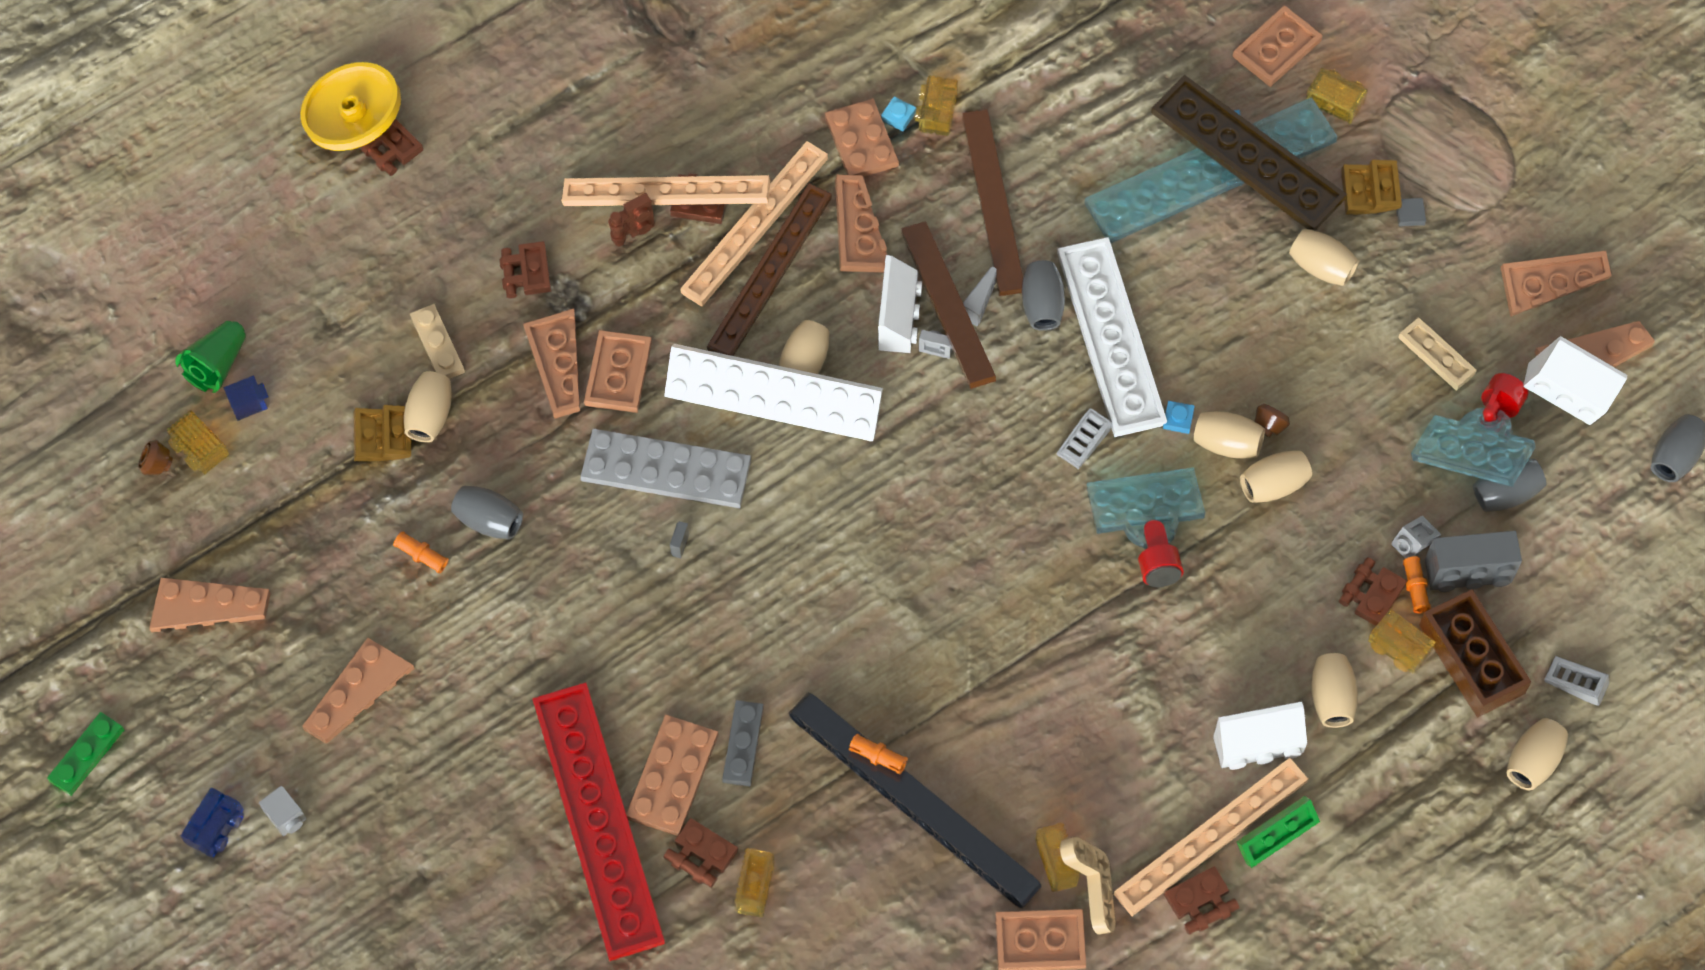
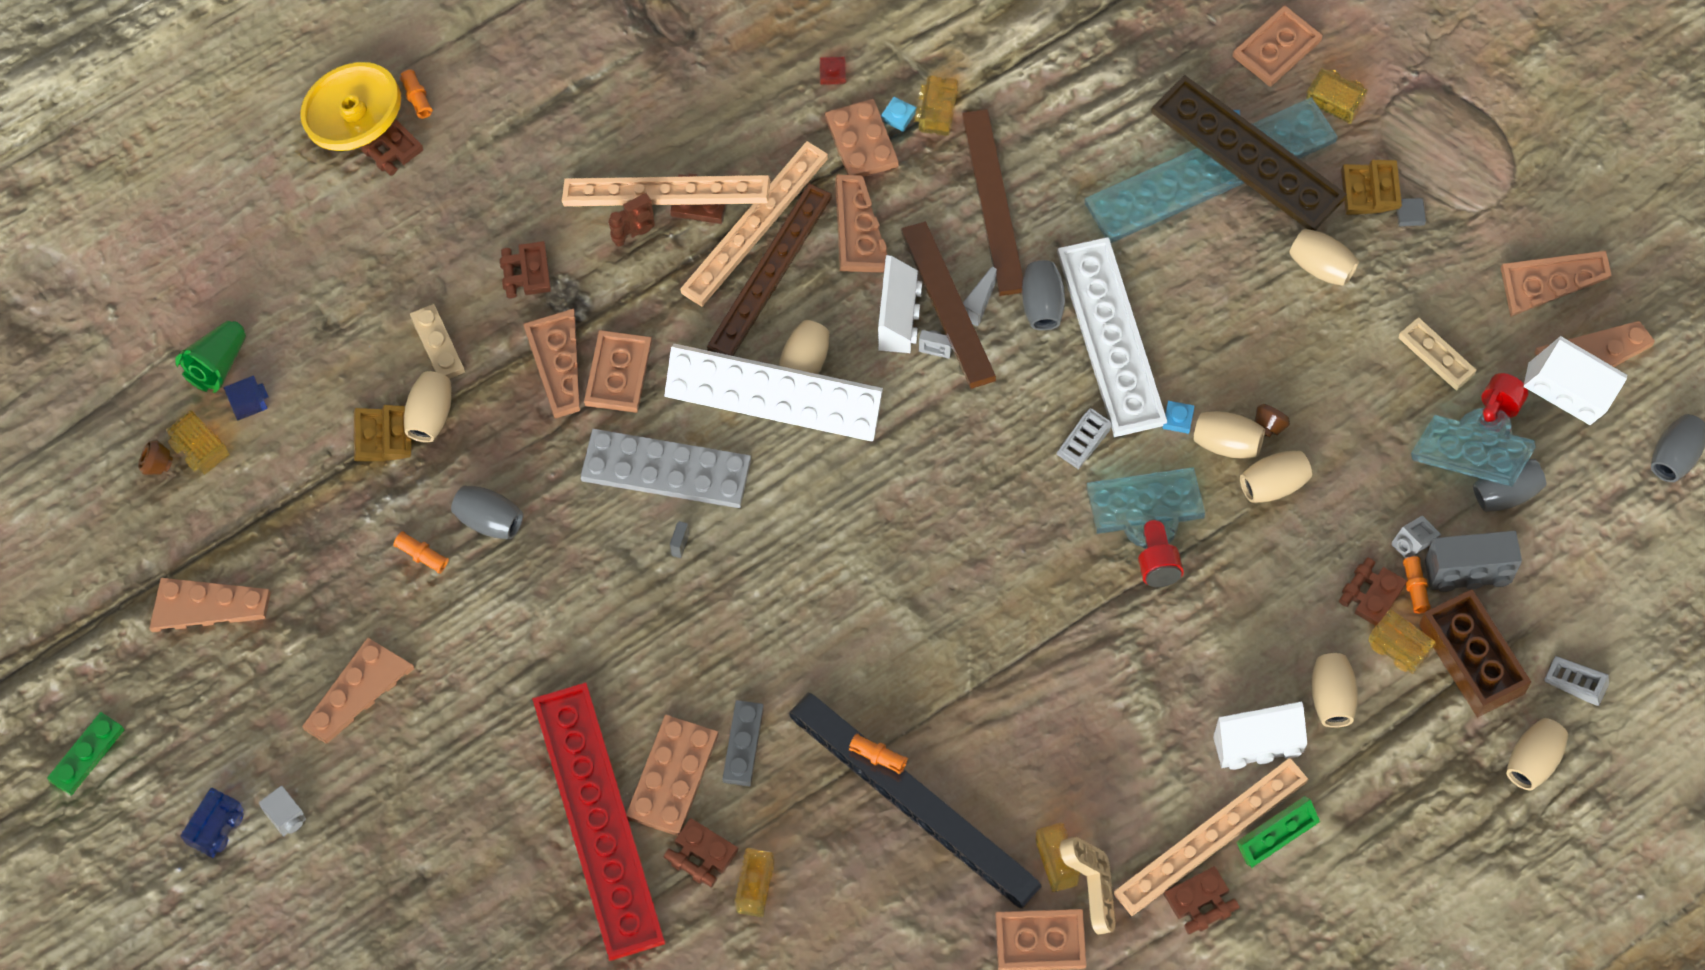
none -> orange pin [399,70,433,119]
none -> clear red plate [820,57,846,85]

